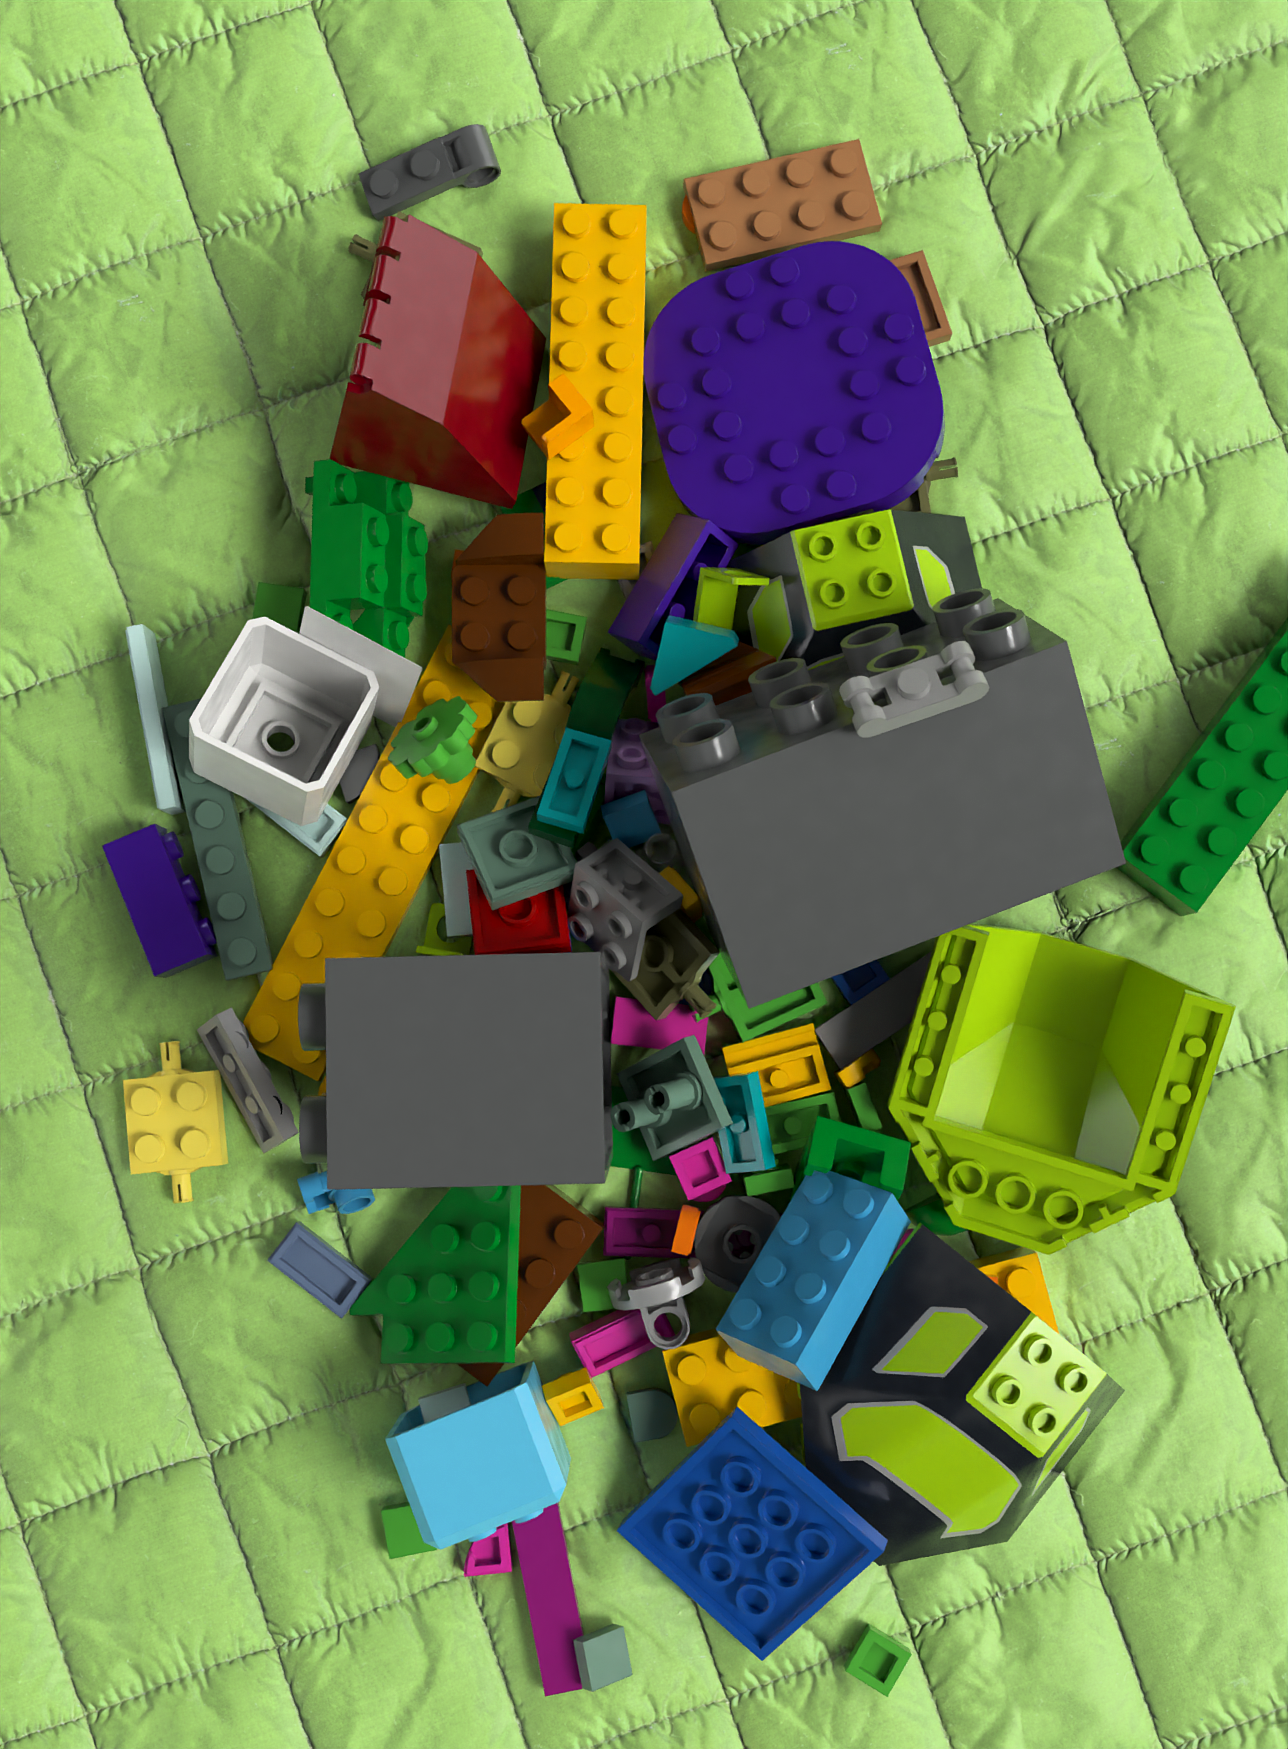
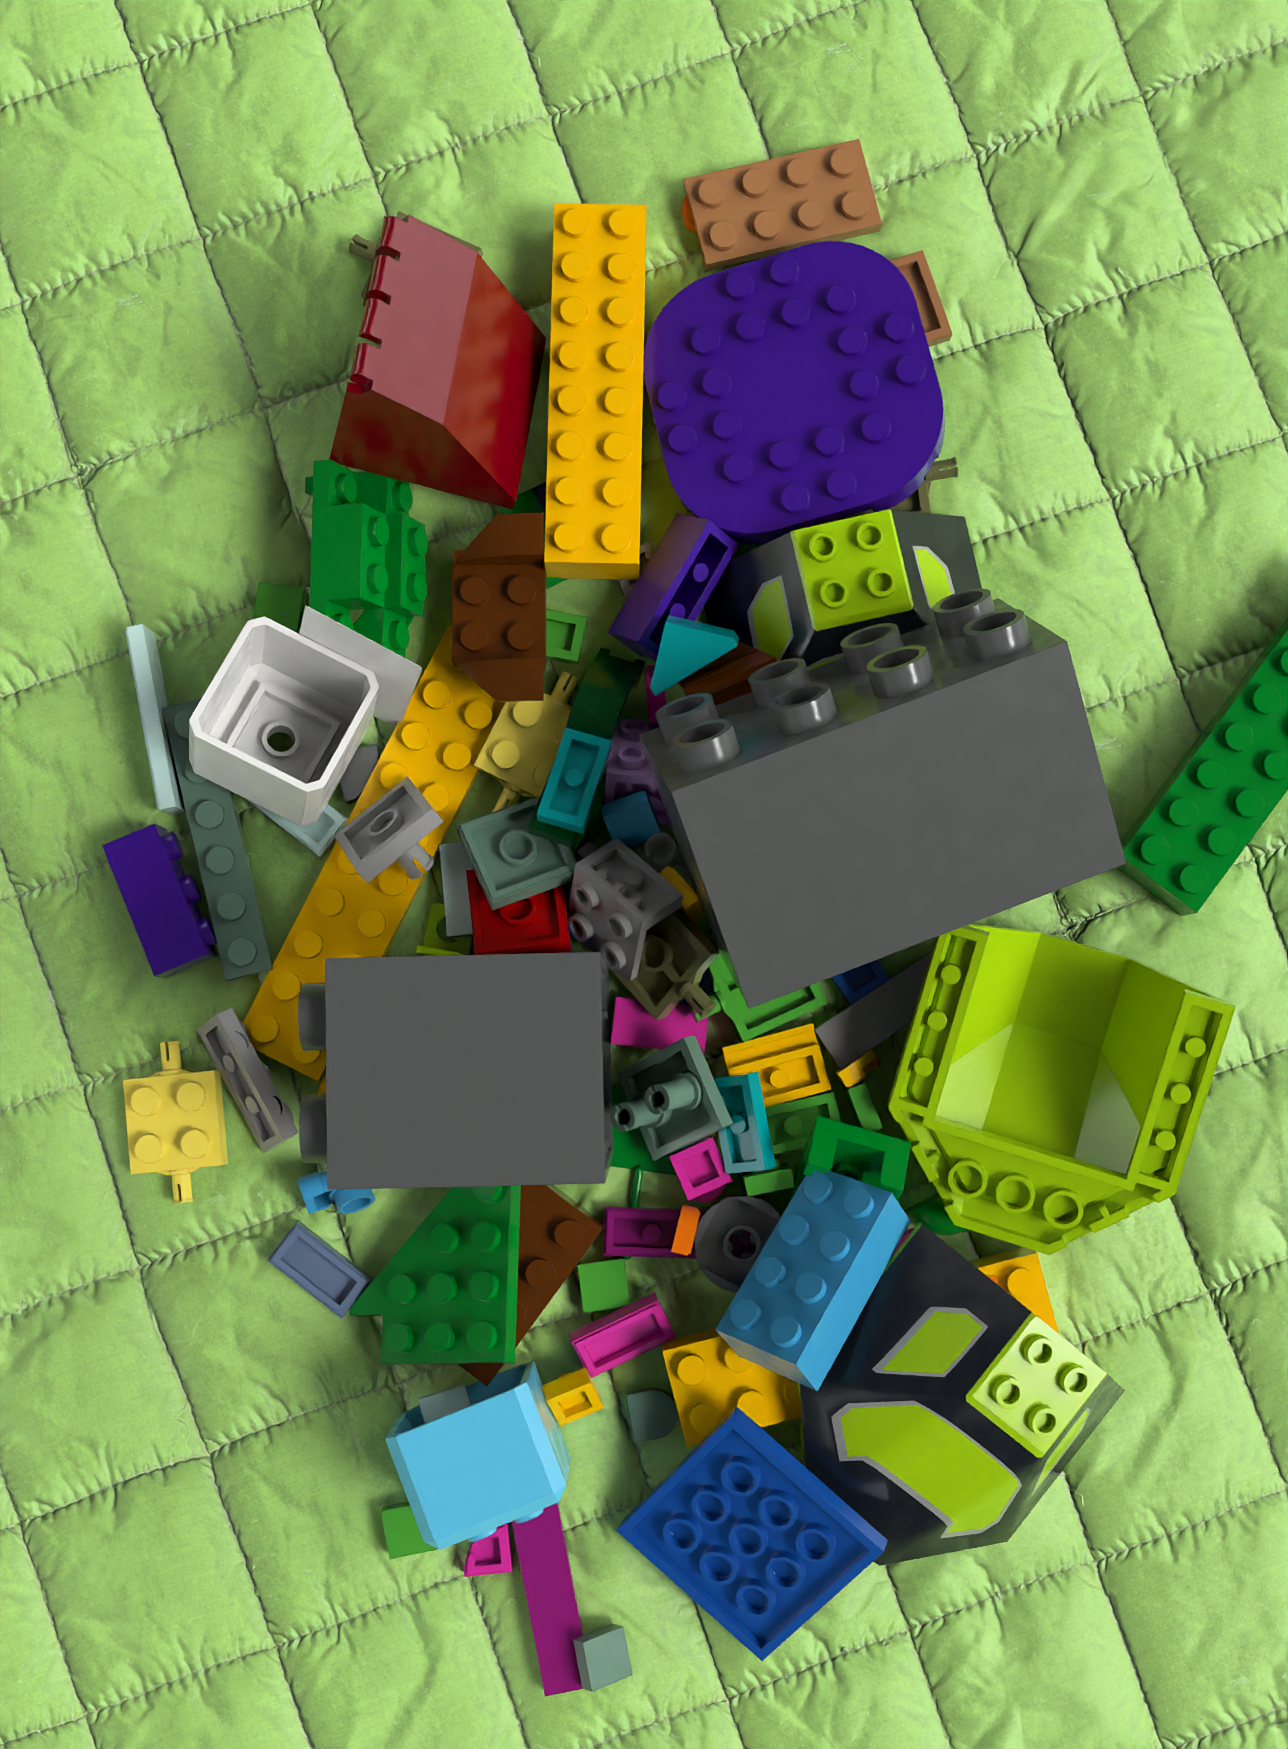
dark grey plate [358,124,501,221] -> none
bright green plant [388,696,477,784] -> none
light orange panel [522,373,594,460] -> none
light grey tile [607,1257,705,1350] -> none
lime bracket [693,567,770,630] -> none
light grey plate [839,641,990,738] -> none
bright green tile [844,1623,912,1697] -> none
none -> light grey tile [334,776,444,883]

